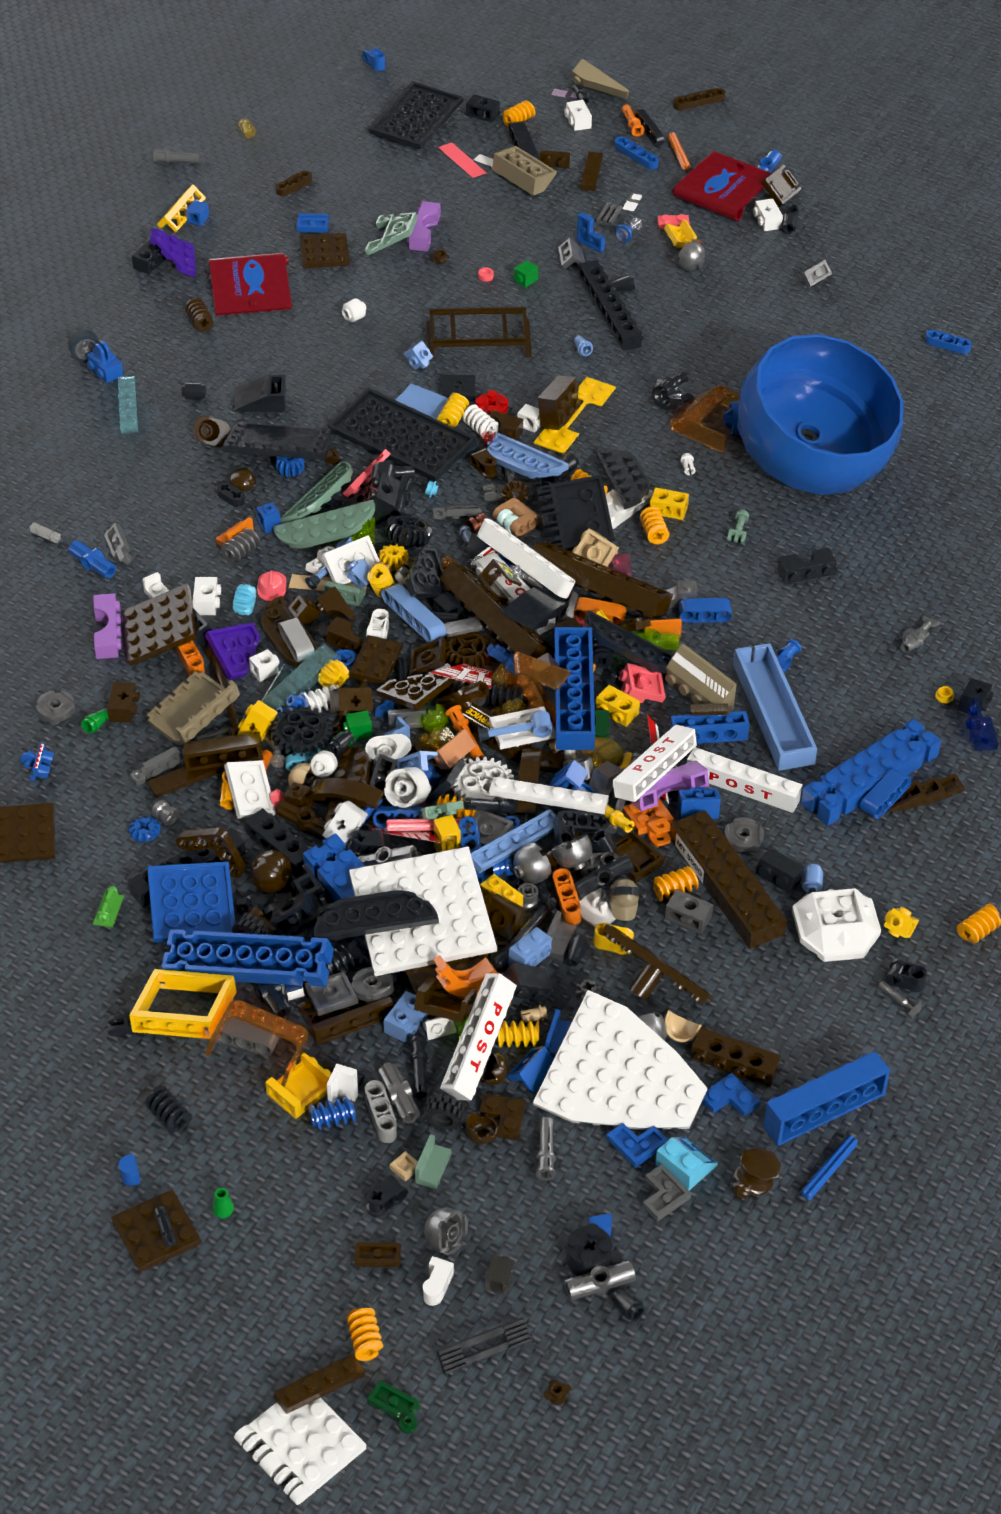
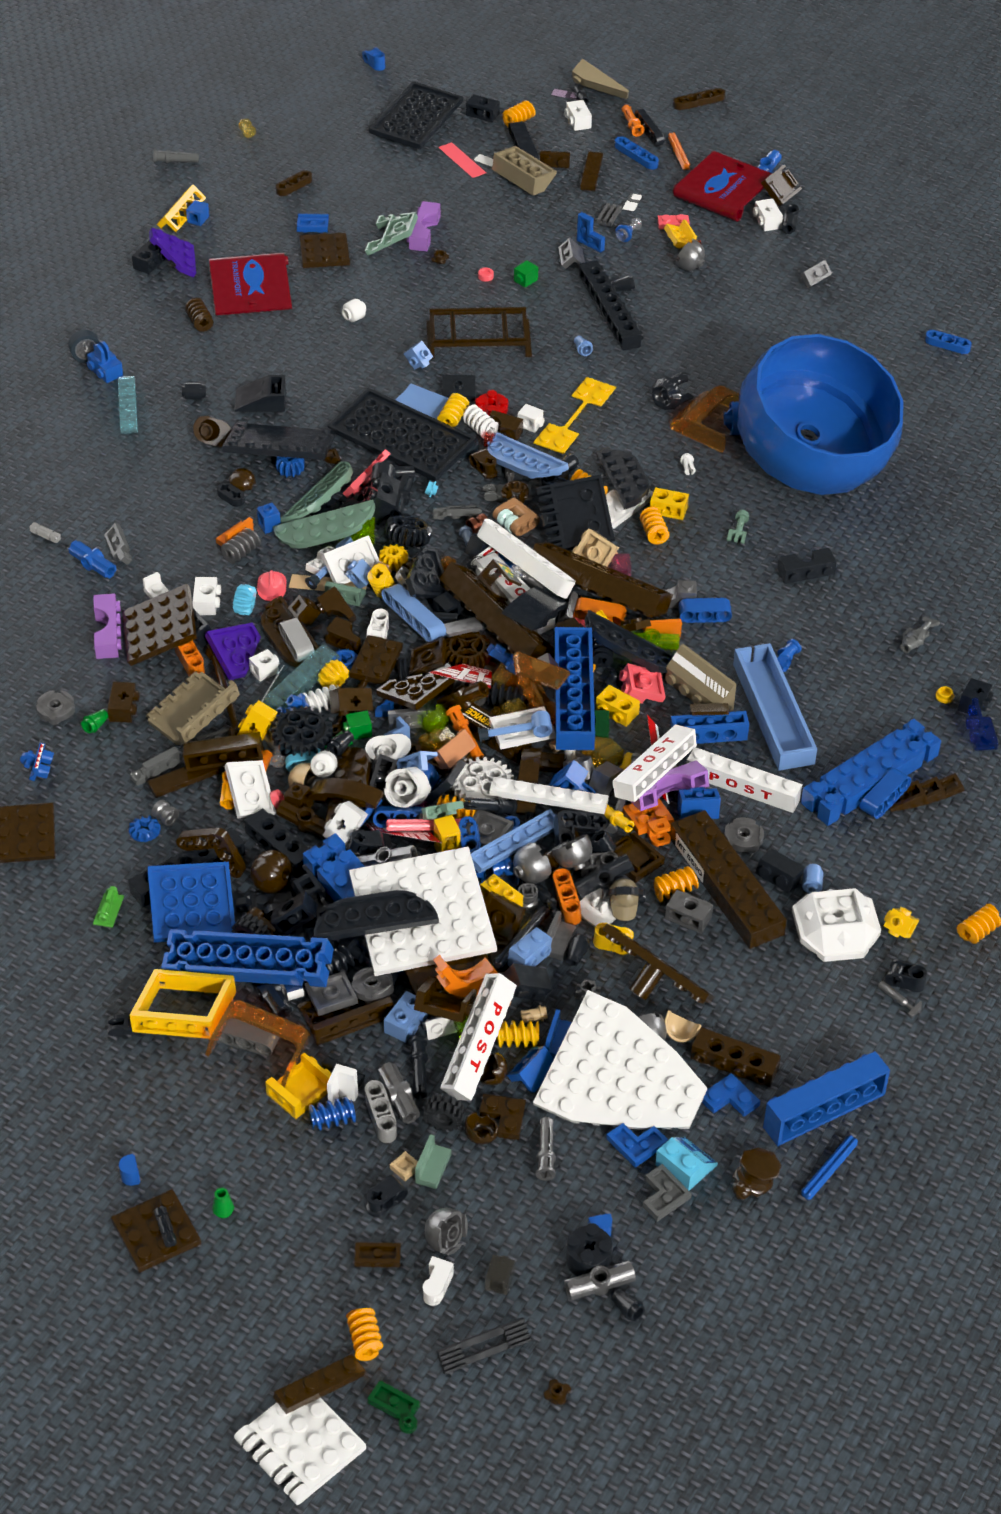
black piece [146,1085,192,1133] -> none
dark brown brick [538,375,580,430] -> none

